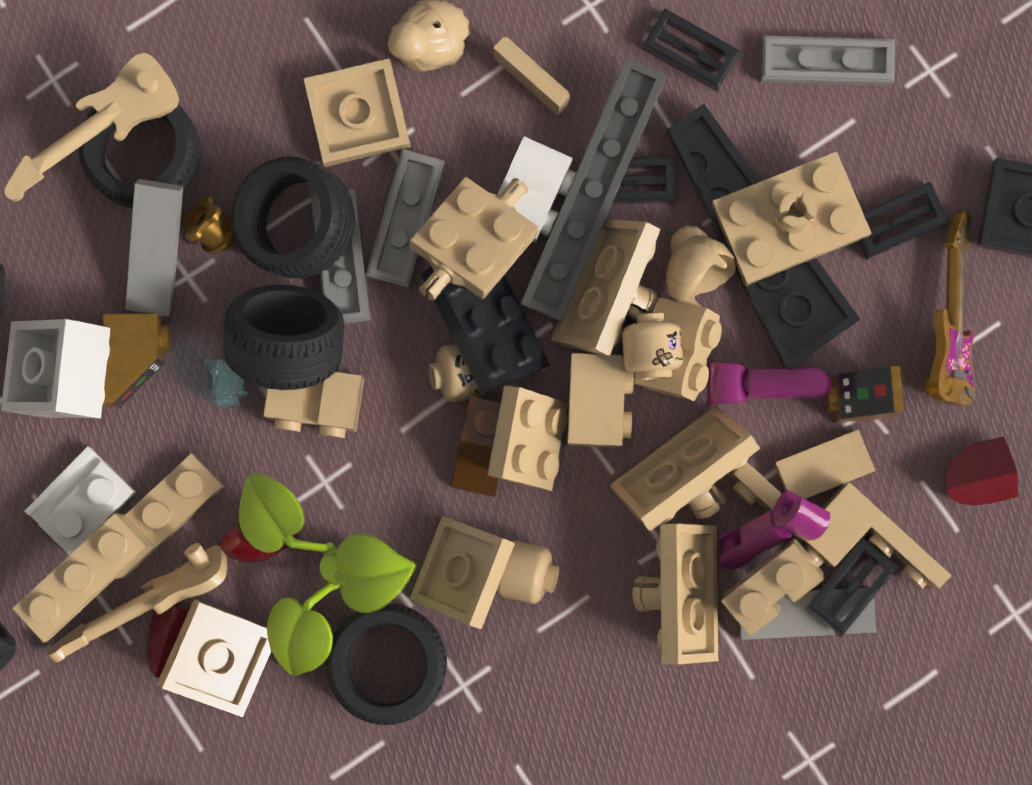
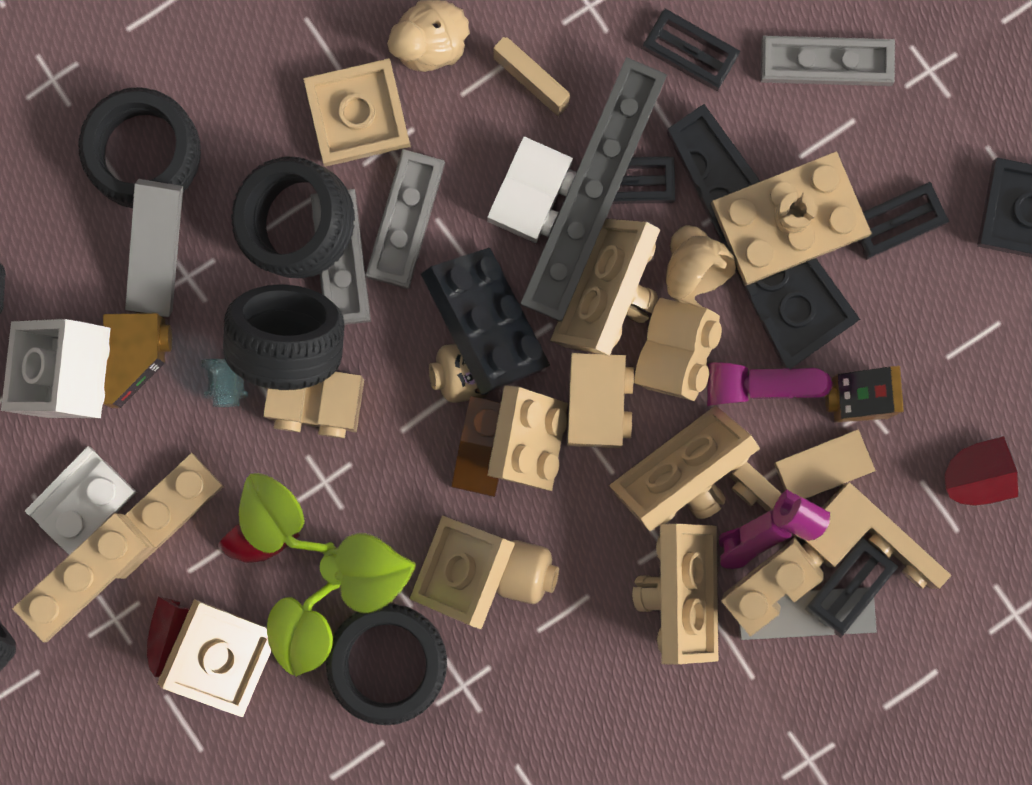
tan piece [4,53,179,202] -> none
tan piece [47,543,227,663] -> none
pearl gold brick [180,194,235,254] -> none
tan plate [410,177,539,301] -> none
tan head [622,313,683,380] -> none
pearl gold piece [924,211,976,406] -> none

